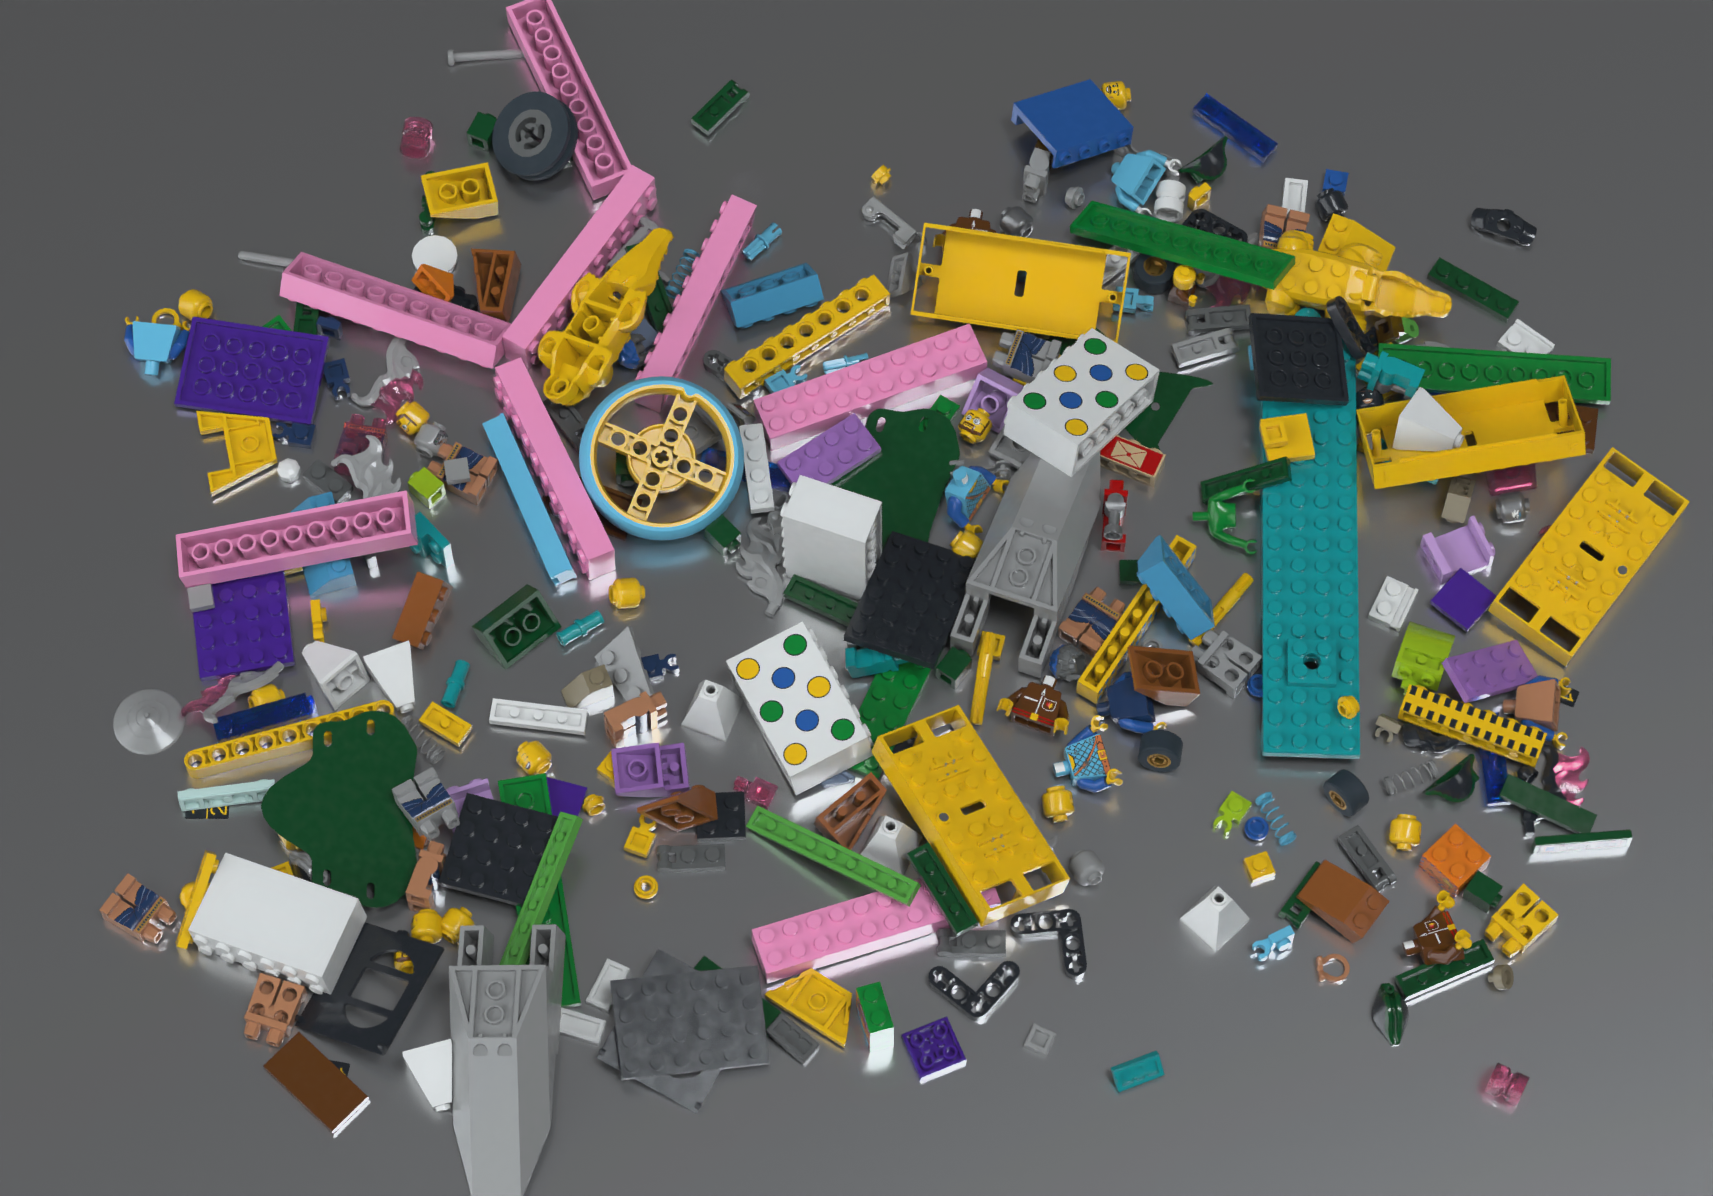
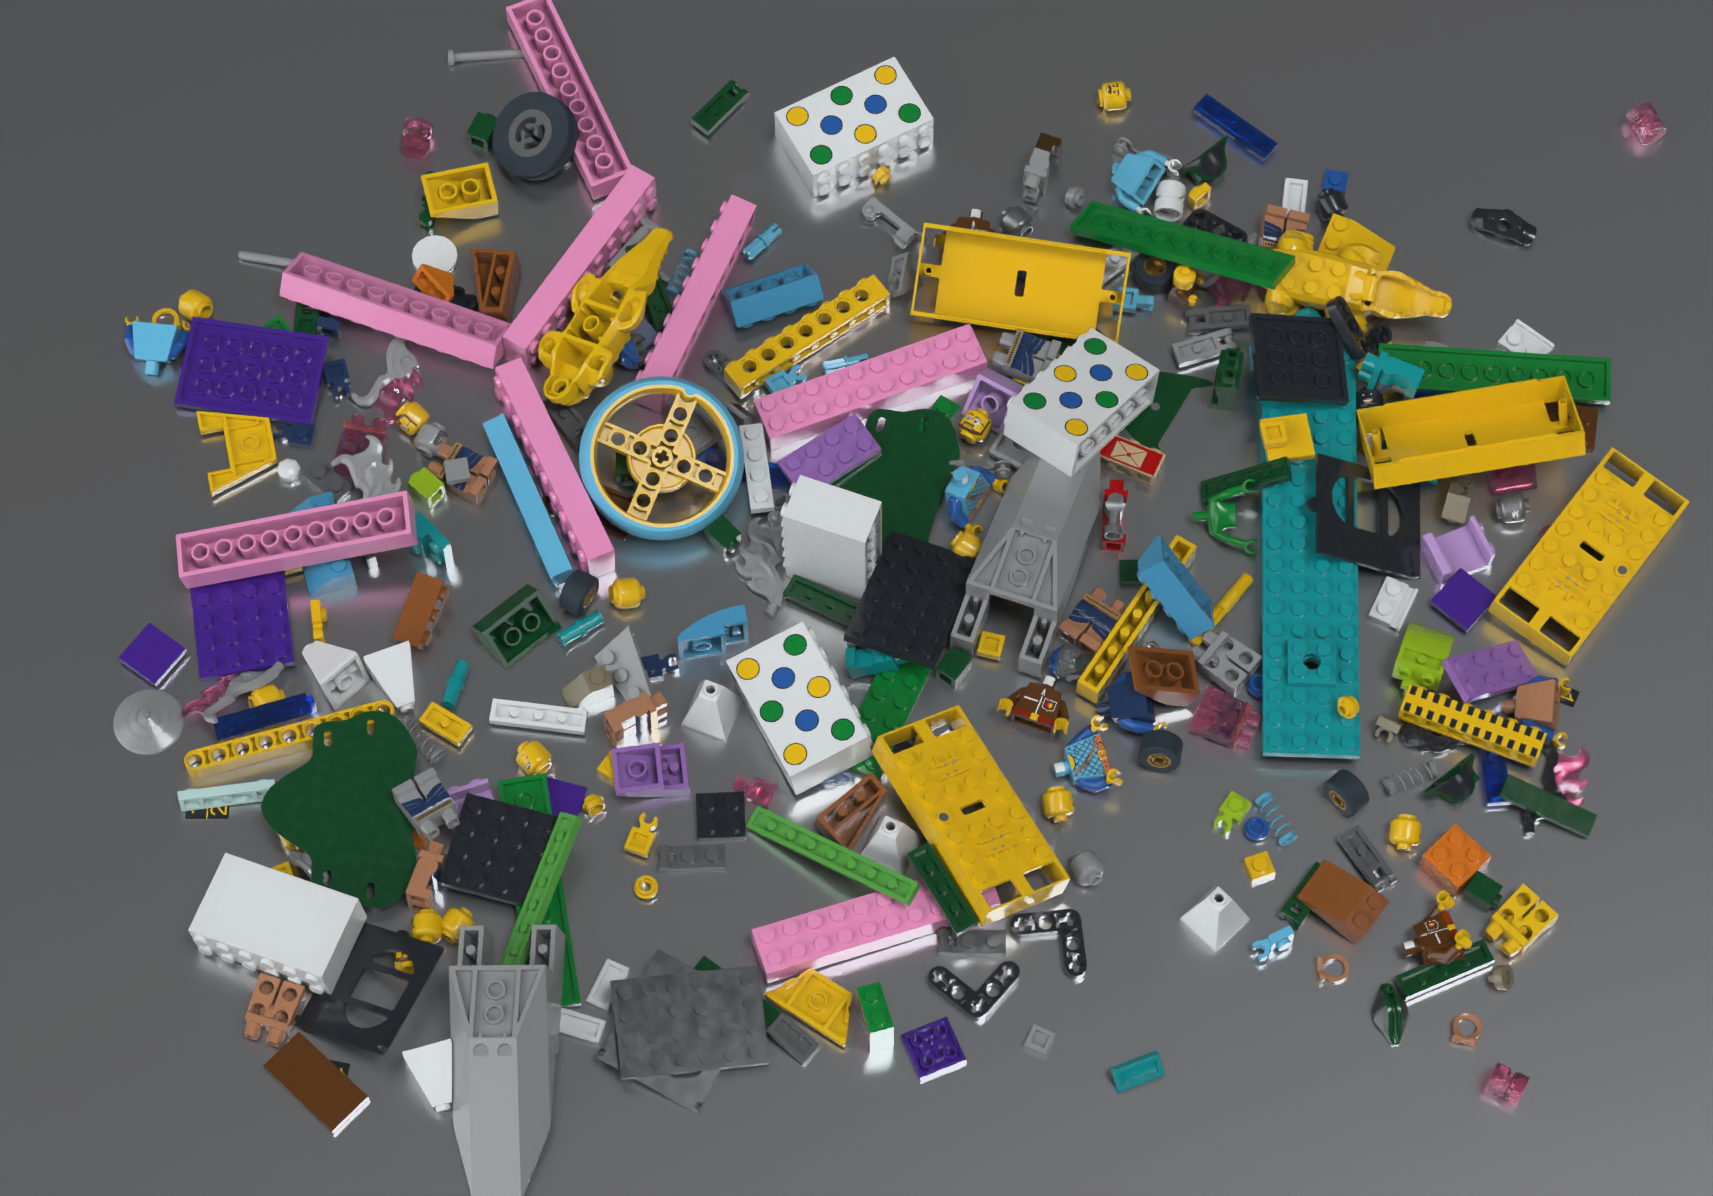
nougat hips [99,873,177,944] -> none
yellow plate [175,850,219,949] -> none
light grey tile [187,583,215,613] -> none
dark orange slope [637,785,718,832] -> none
yellow axle [969,632,996,725] -> none
blue panel [1011,79,1134,168] -> none
dark brown leg [1374,315,1419,344] -> none
white slope [1392,387,1464,452] -> none
dark green plate [1427,257,1519,323] -> none
black hinge [1517,765,1539,784] -> none
dark green tile [1531,829,1633,854] -> none
none -> dark purple tile [118,623,187,687]
none -> black wheel [559,569,599,616]
none -> dark azure slope [677,604,749,660]
none -> white brick [774,56,934,198]
none -> clear pink hips [1188,685,1262,750]
none -> dark green hips [1210,348,1244,412]
none -> black door [1307,453,1420,580]
none -> nougat piece [1451,1013,1482,1048]
none -> clear pink wheel [1625,102,1666,145]

